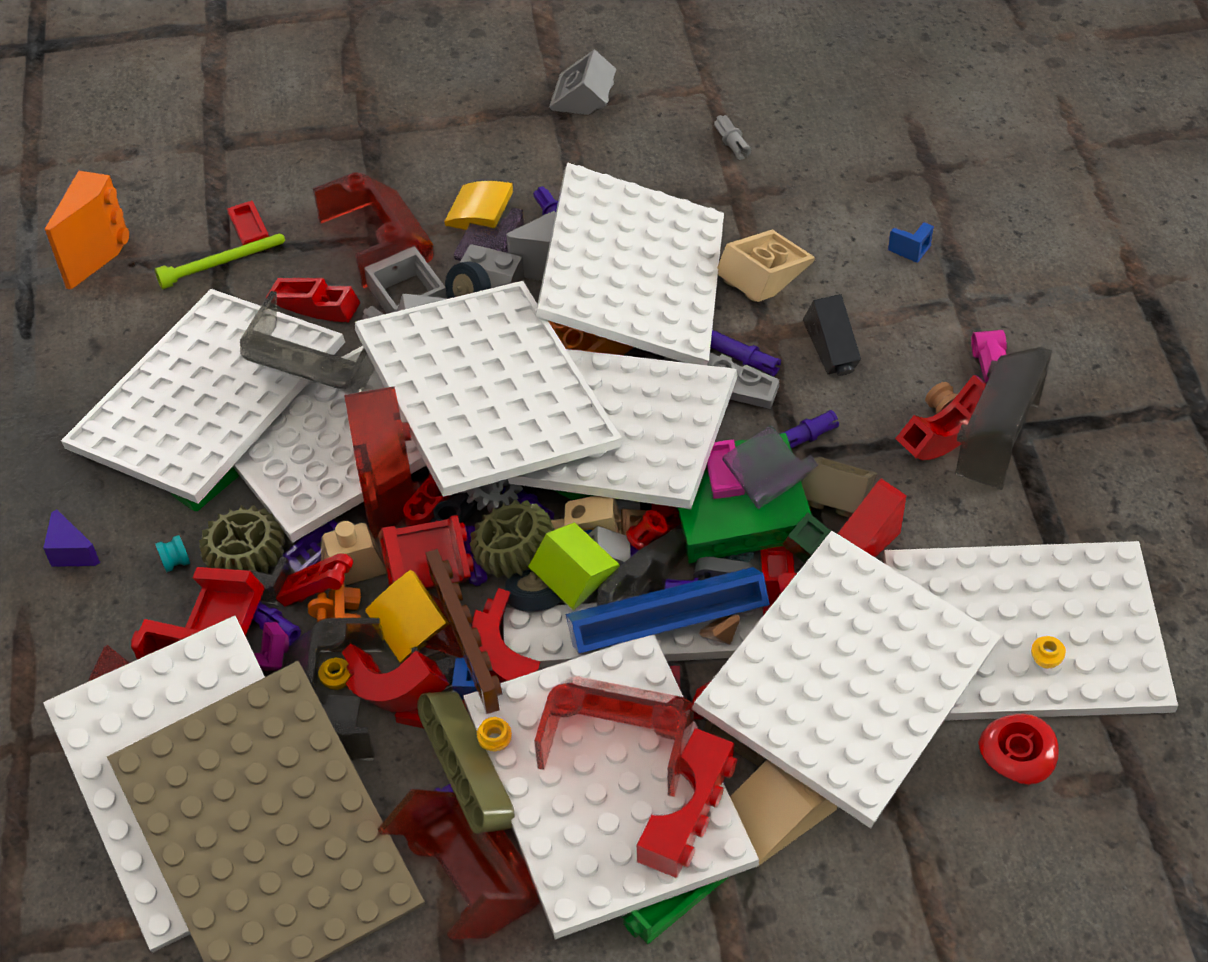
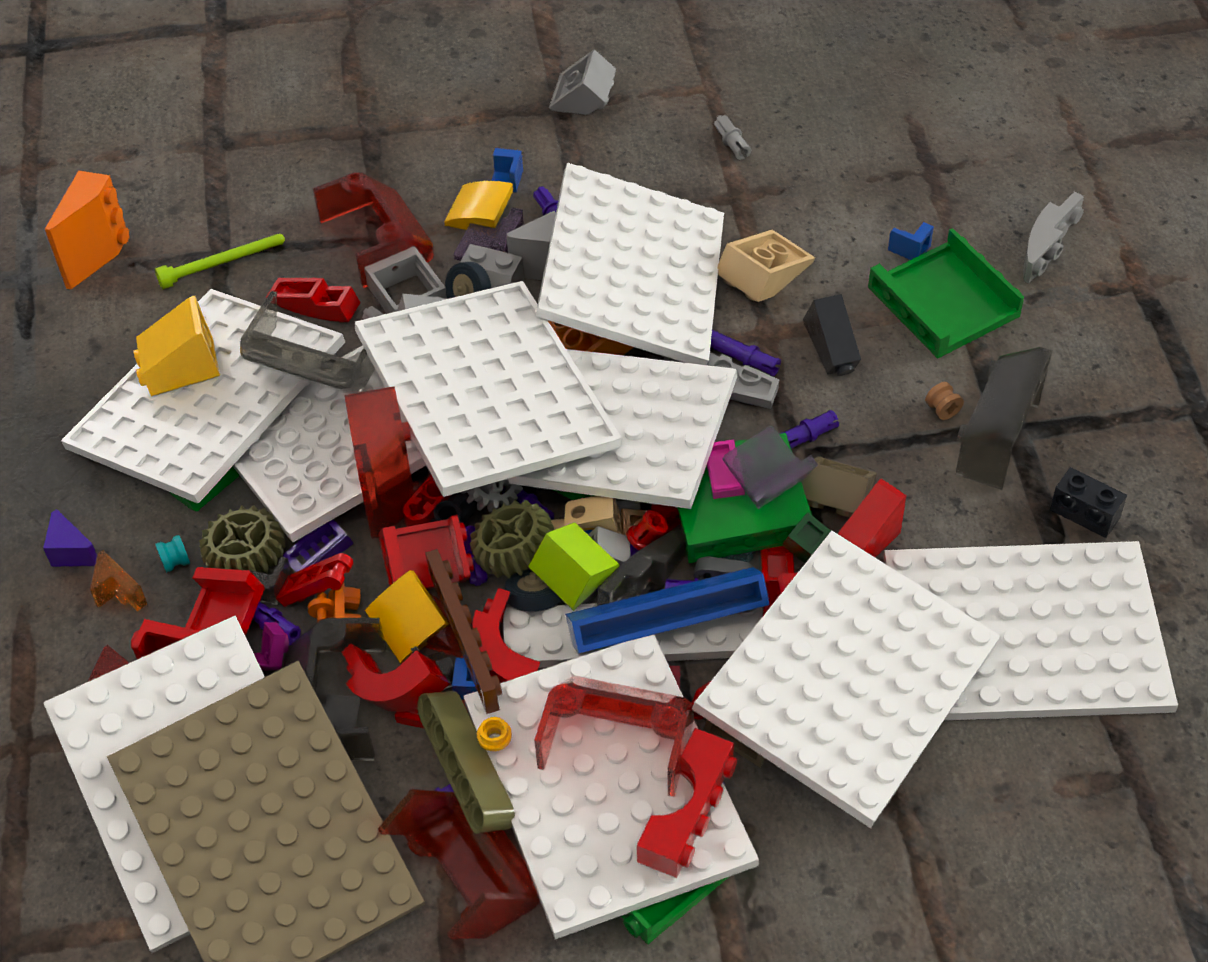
red tile [227,201,269,245] -> none
yellow plate [318,658,352,690] -> none
tan torso [321,521,386,590] -> none
medium nougat slope [699,614,740,645] -> none
tan slope [730,760,837,867] -> none
red arch [895,375,999,460] -> none
dark pink piece [971,330,1011,386] -> none
red hat [978,713,1059,785] -> none
yellow plate [1031,636,1066,669] -> none
none -> clear orange slope [90,550,147,612]
none -> yellow slope [134,296,220,396]
none -> blue panel [492,148,523,193]
none -> green panel [868,228,1024,359]
none -> light grey slope [1023,191,1084,284]
none -> black brick [1050,467,1127,538]

